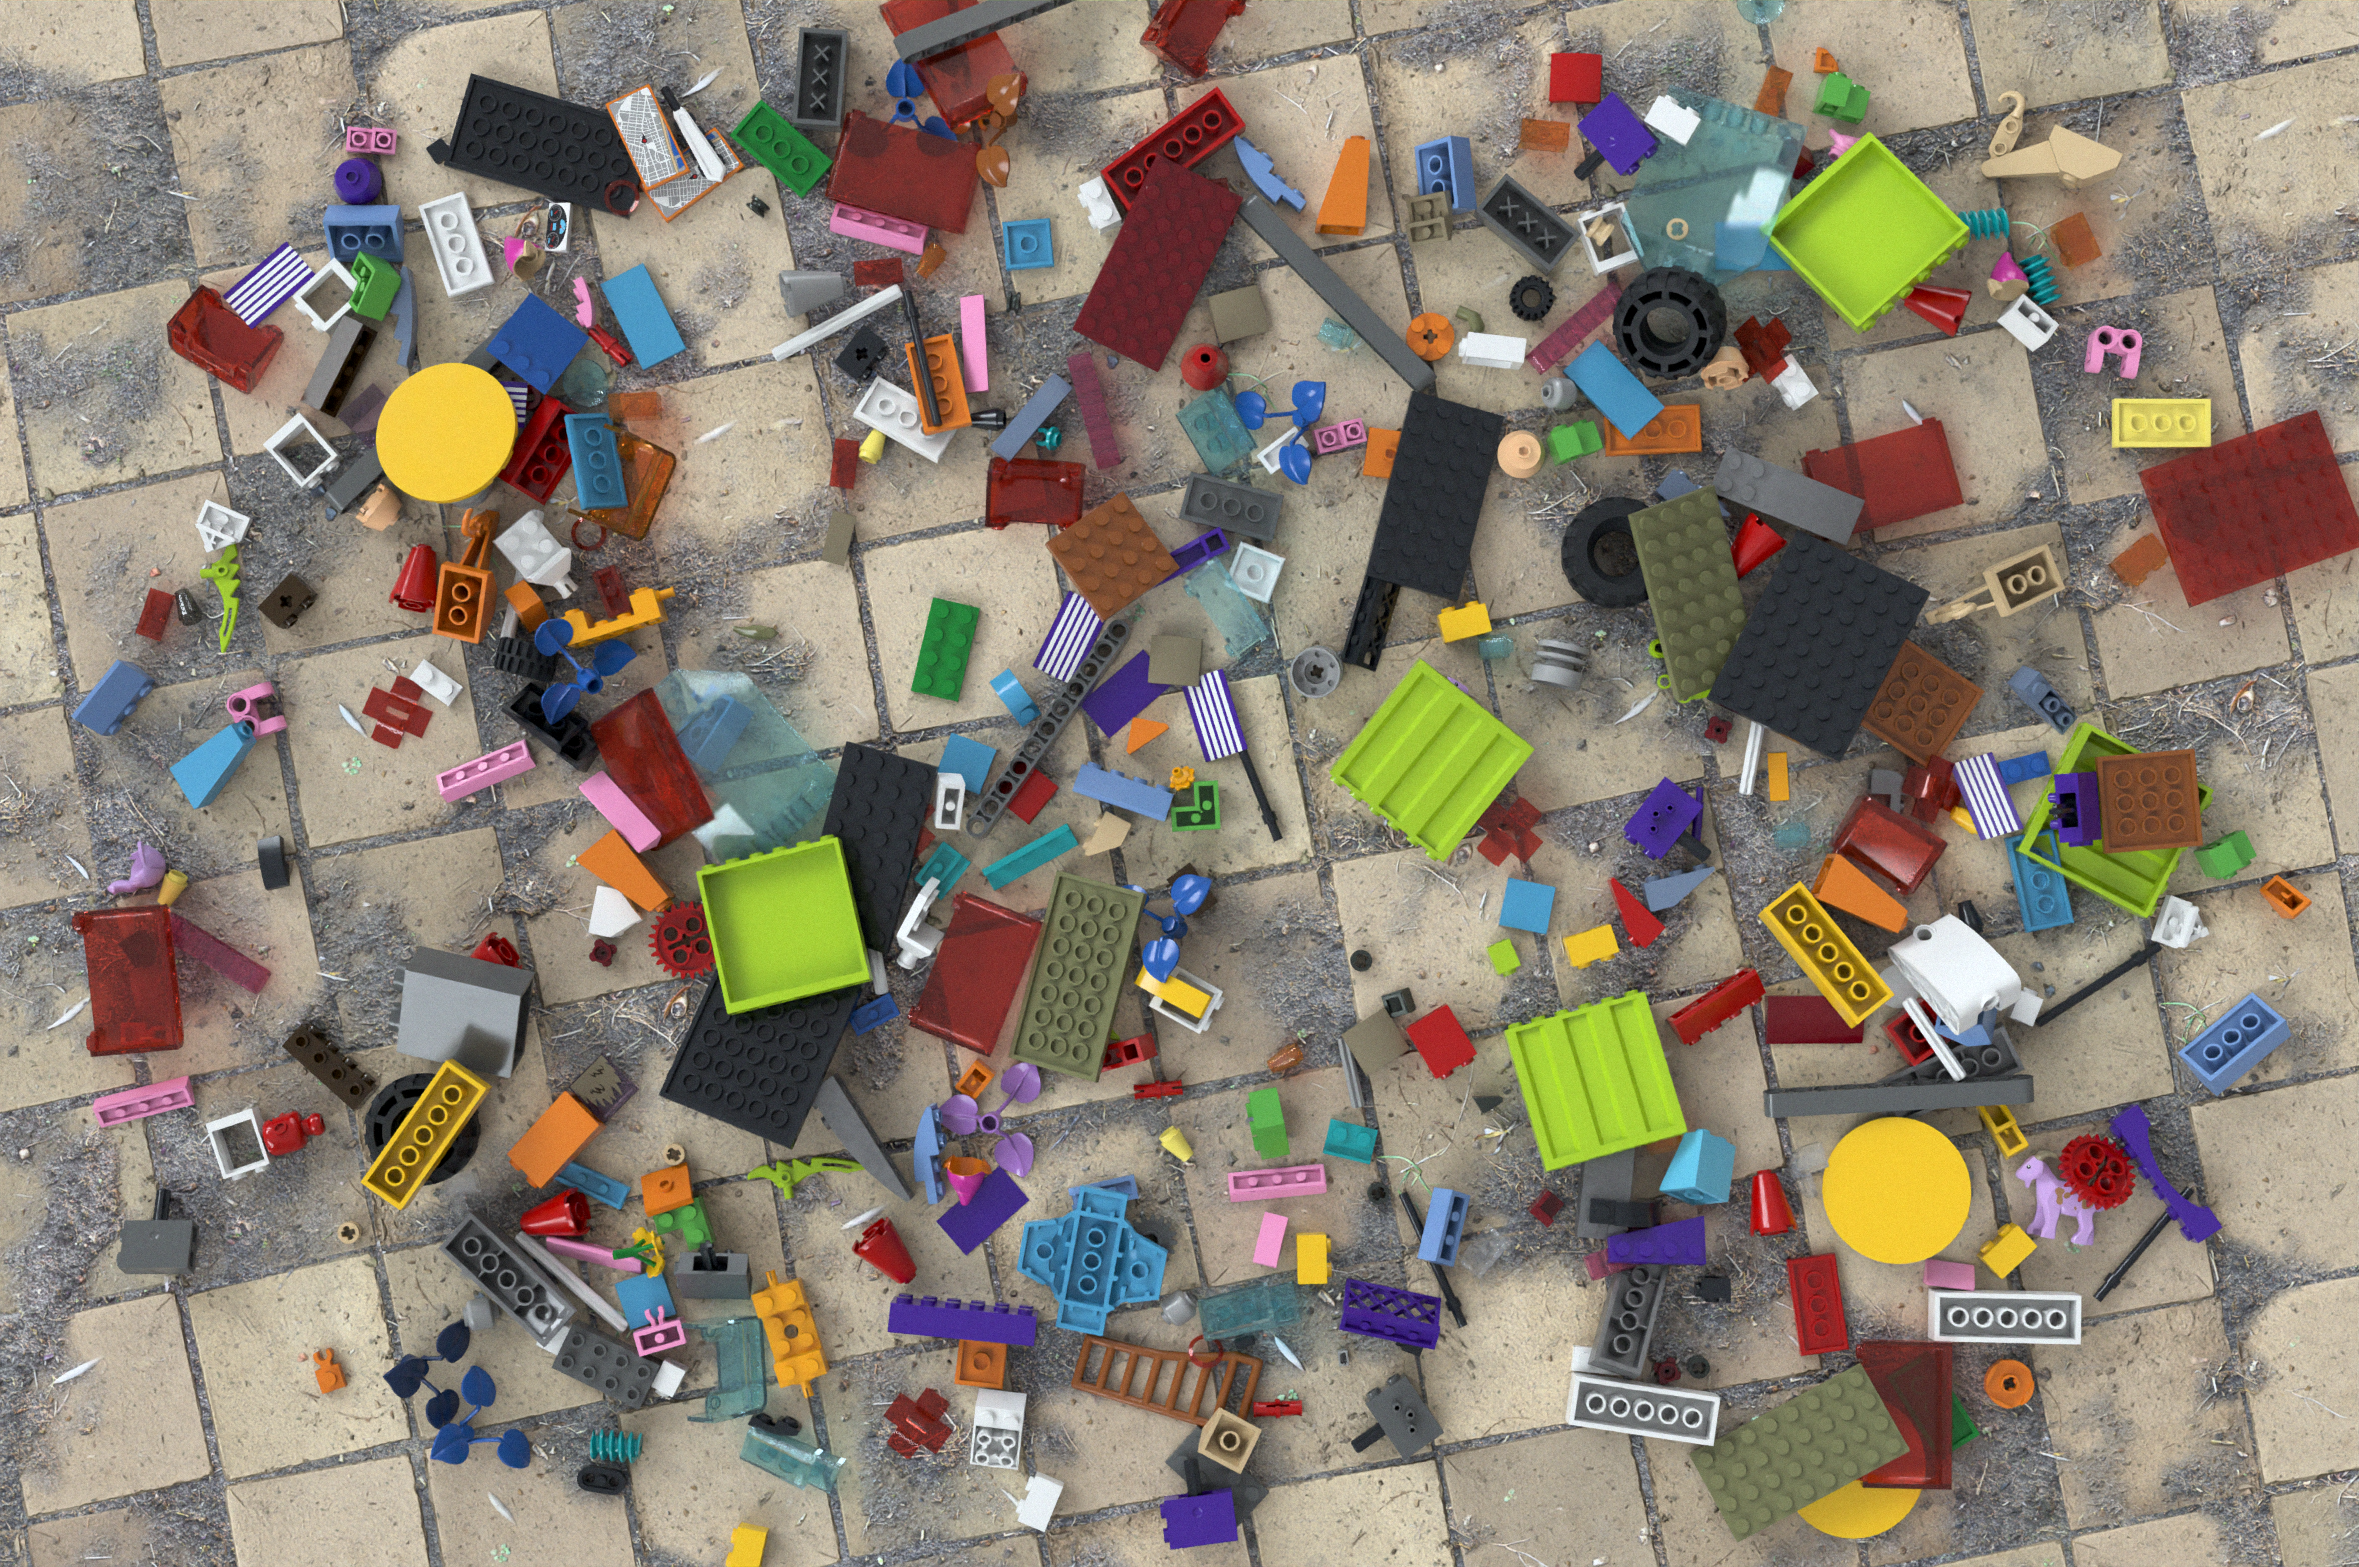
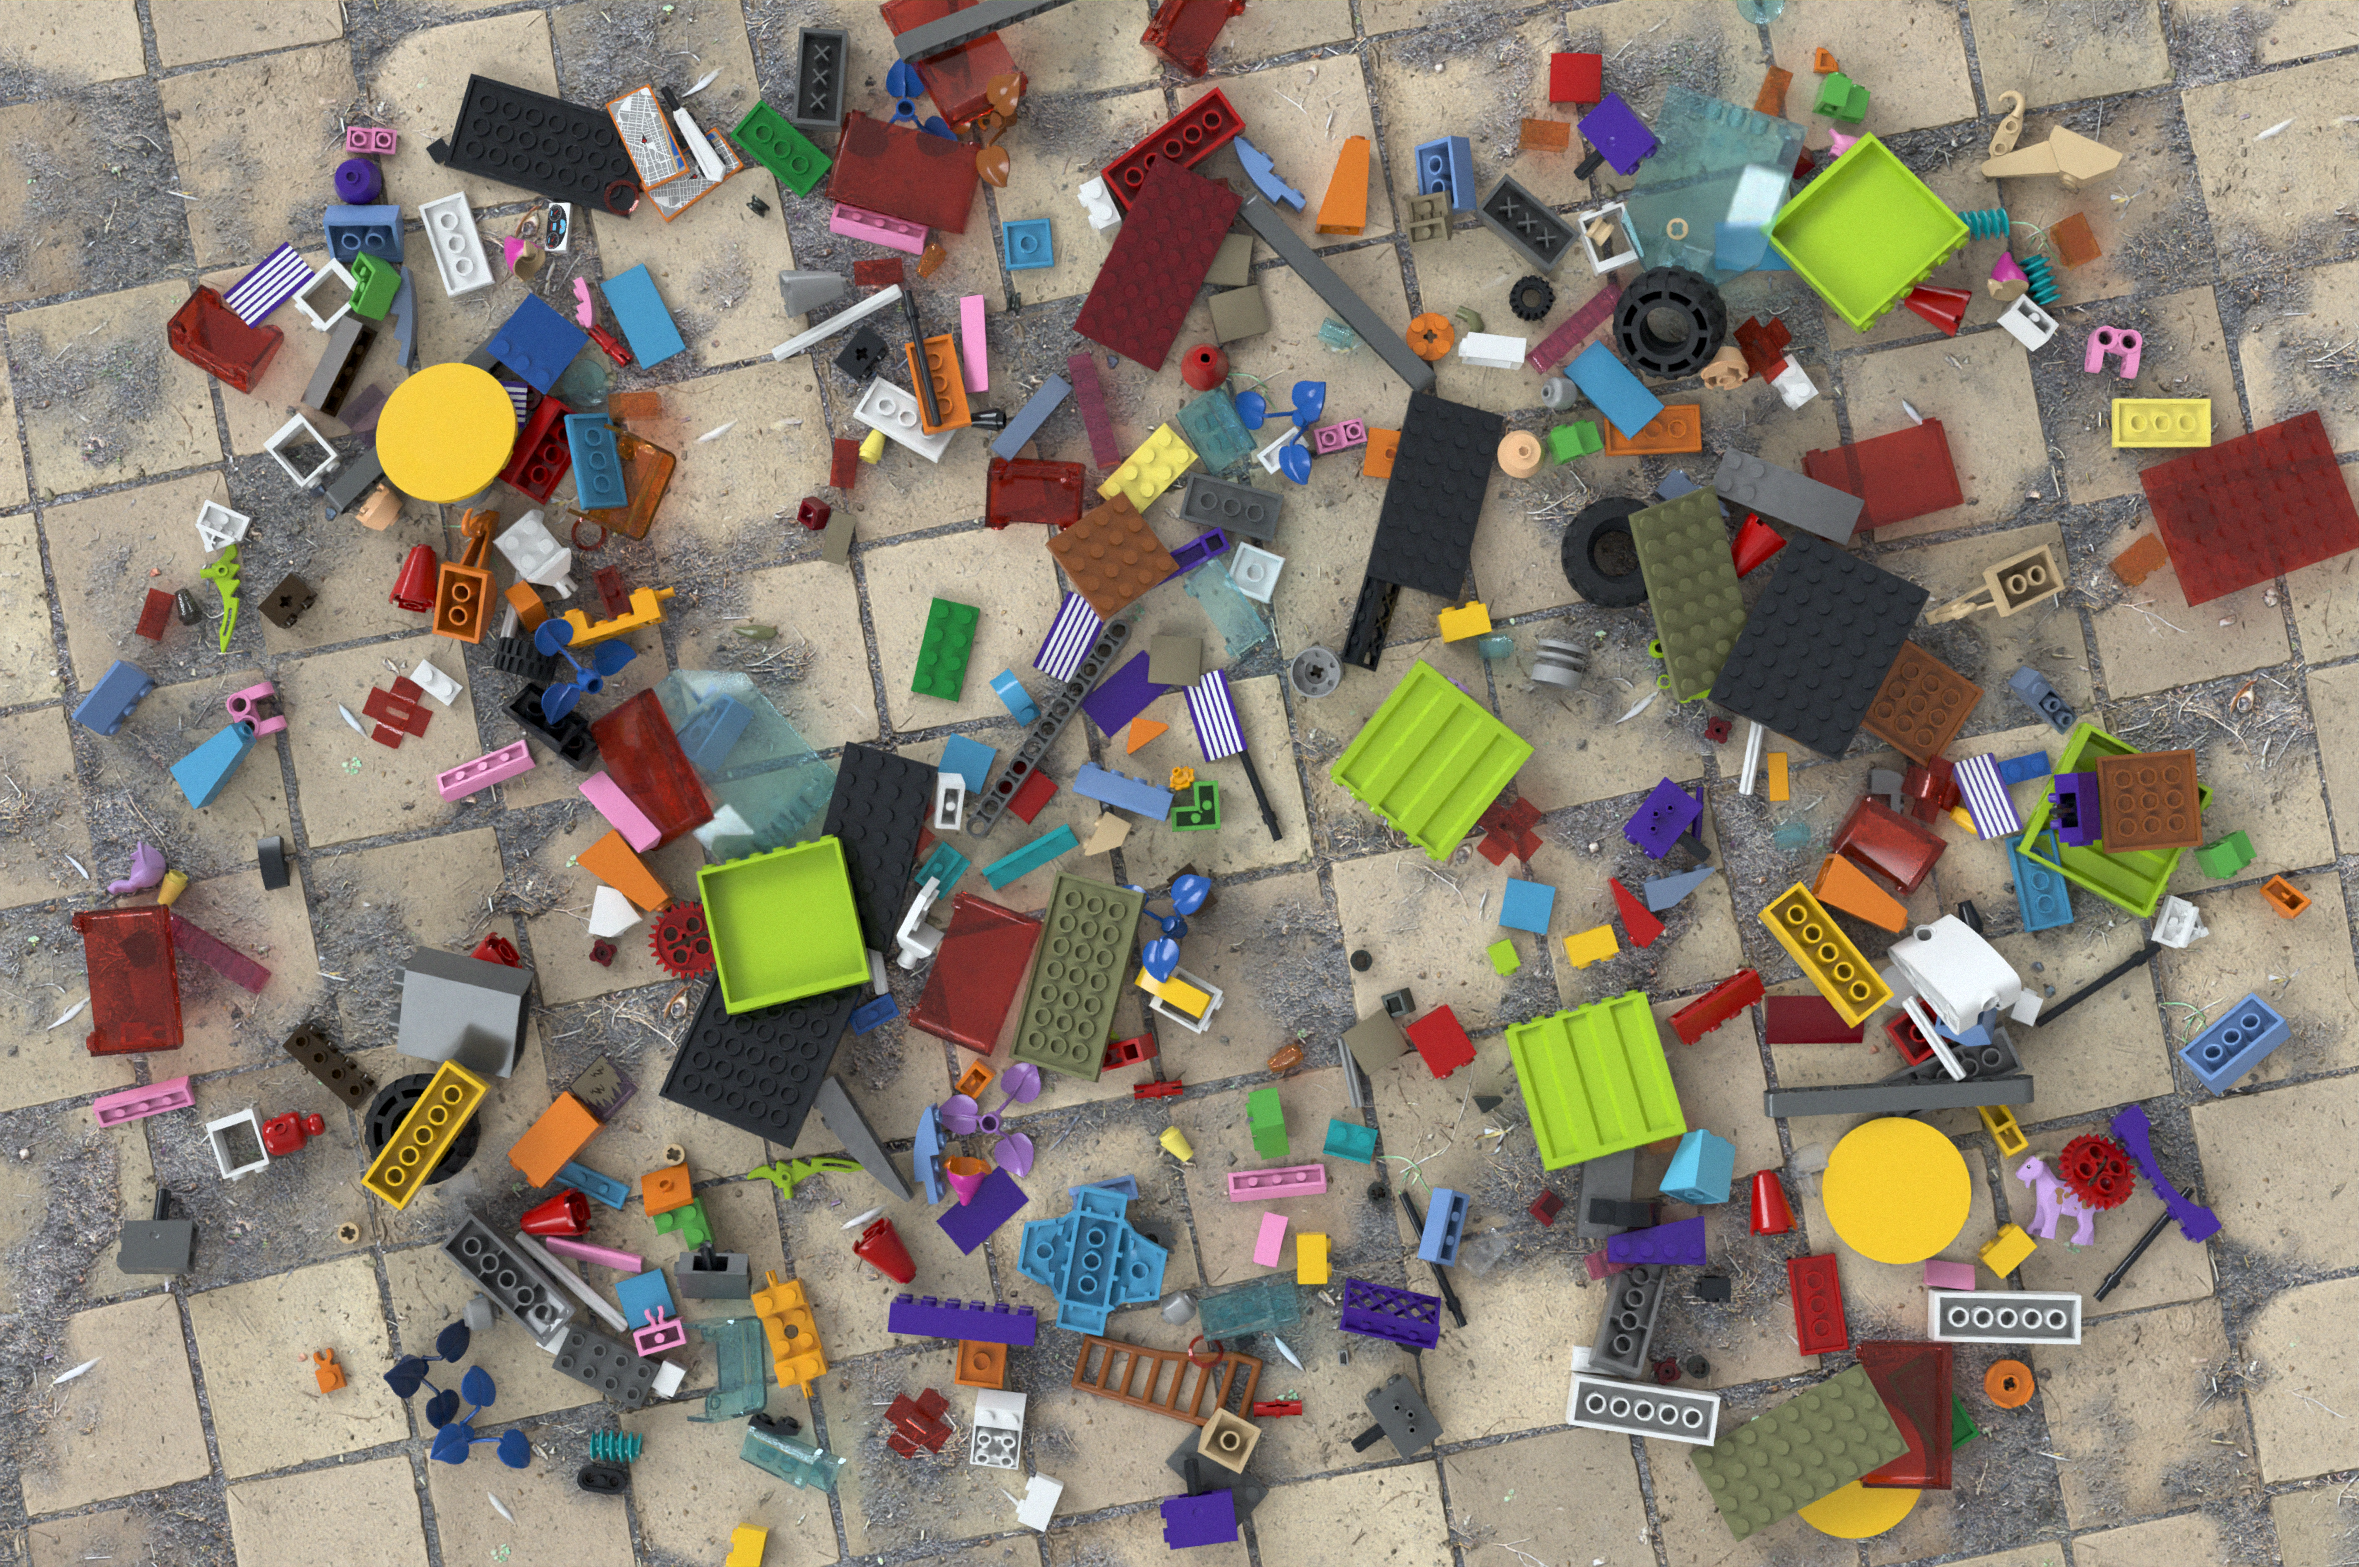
plant [612,1227,665,1279] -> none
teal plate [1037,426,1062,451] -> none
white brick [1644,95,1702,148] -> none
none -> dark red slope [797,497,831,531]
none -> light yellow plate [1097,423,1198,515]
none -> dark tan slope [1203,233,1253,288]

